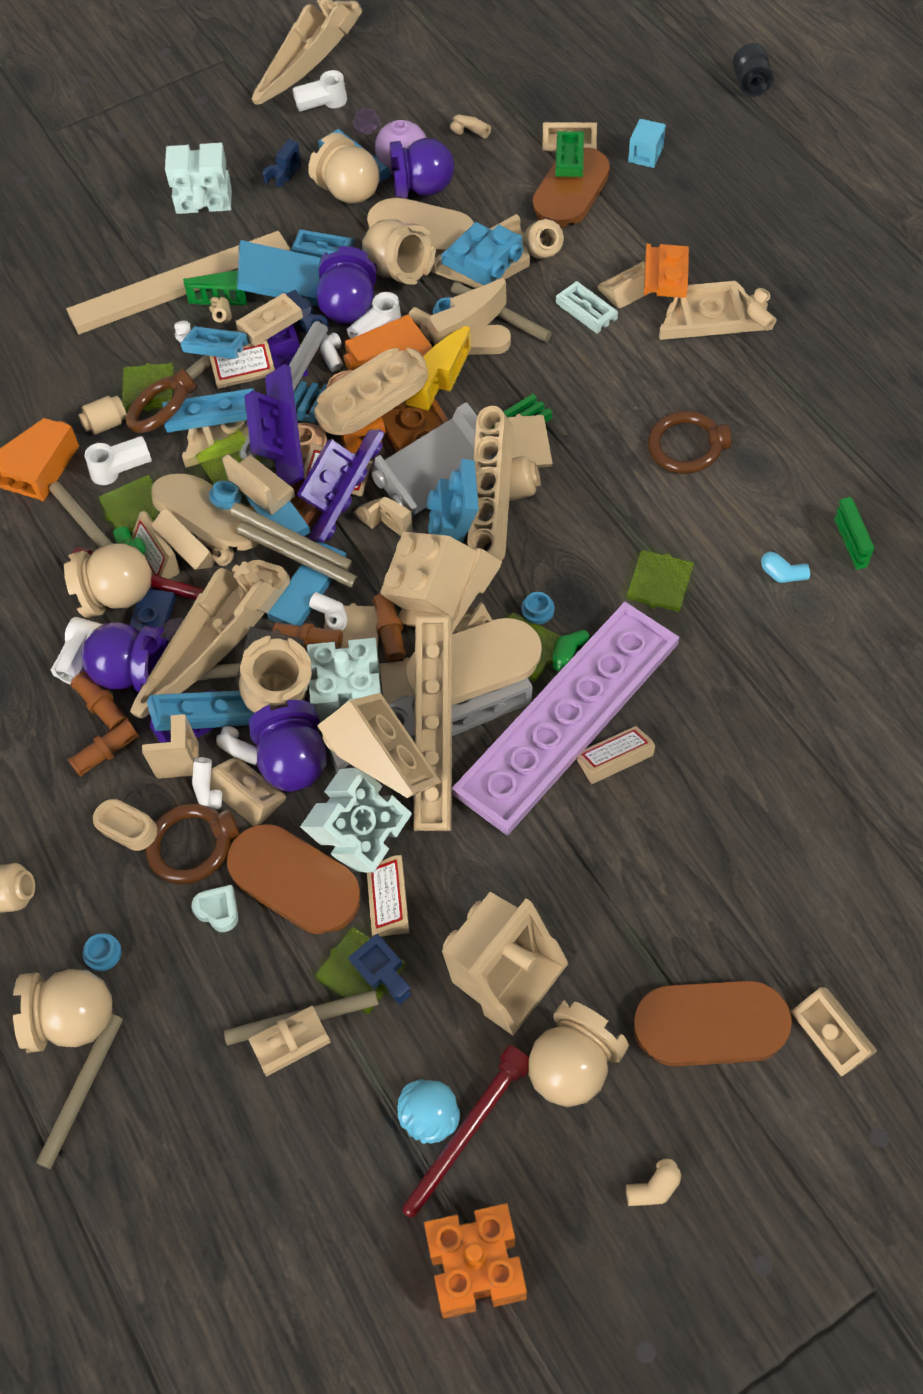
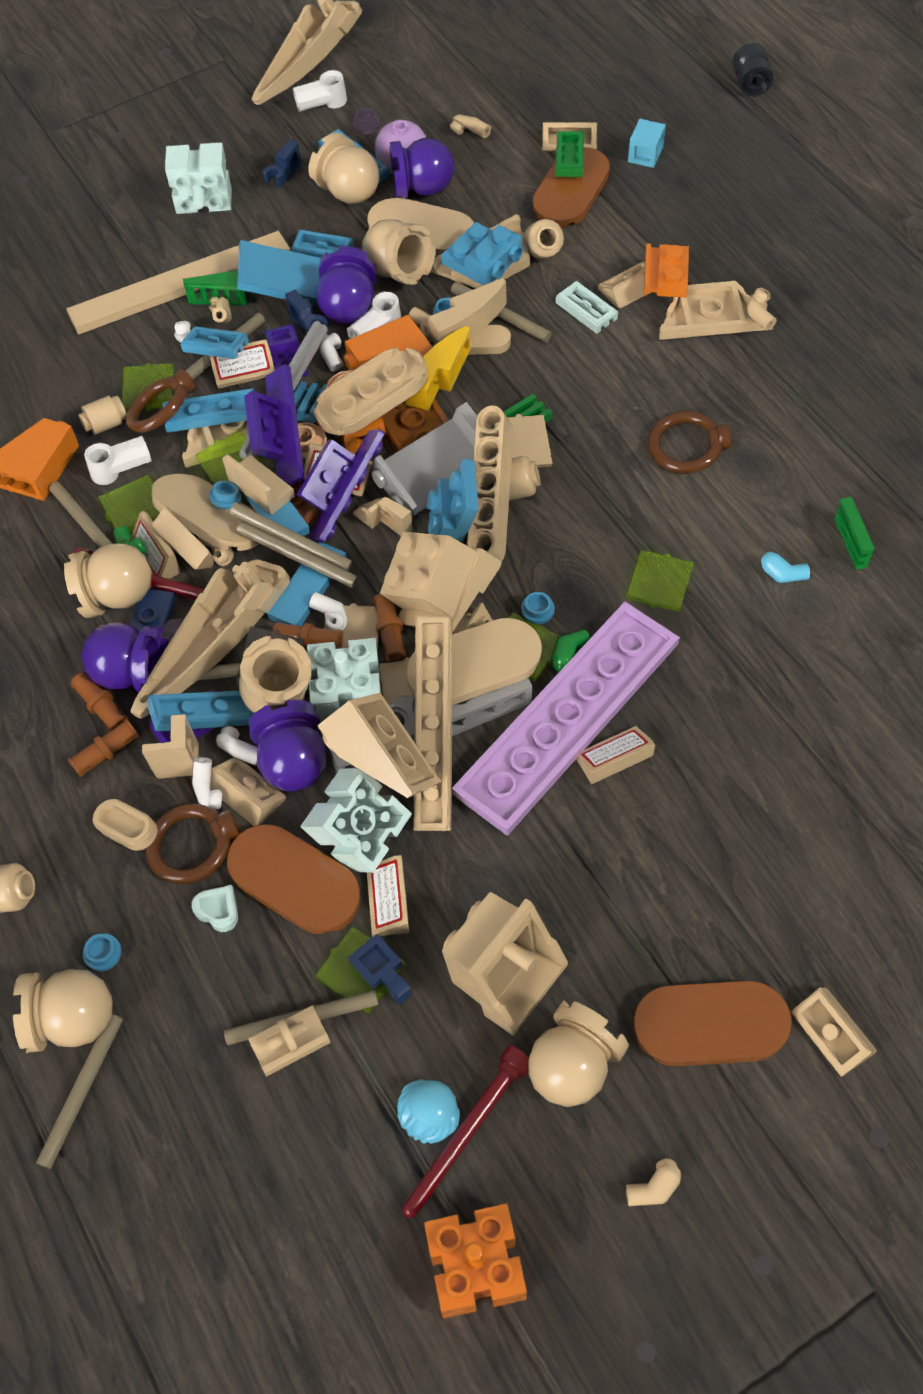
white piece [51,617,103,684] -> none
tan panel [236,293,303,346] -> none

